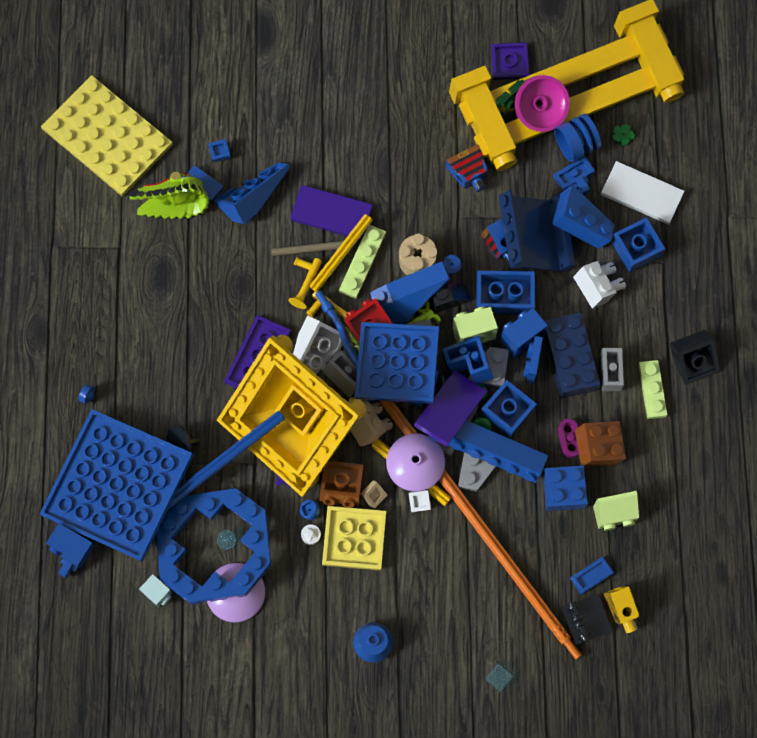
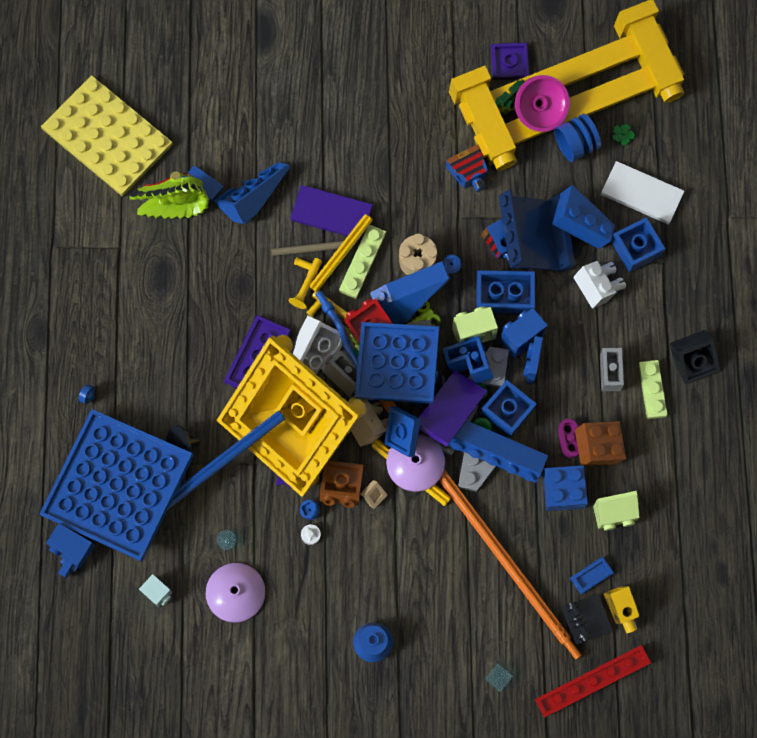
blue plate [157,488,272,605] -> none
blue plate [208,139,231,163] -> none
light yellow plate [322,506,386,570] -> none
white plate [409,489,431,512] -> none
black slope [430,283,471,313] -> none
dark blue brick [544,313,600,399] -> none
blue hinge [553,156,595,196] -> none
none -> blue plate [384,406,420,457]
none -> red plate [535,645,651,718]

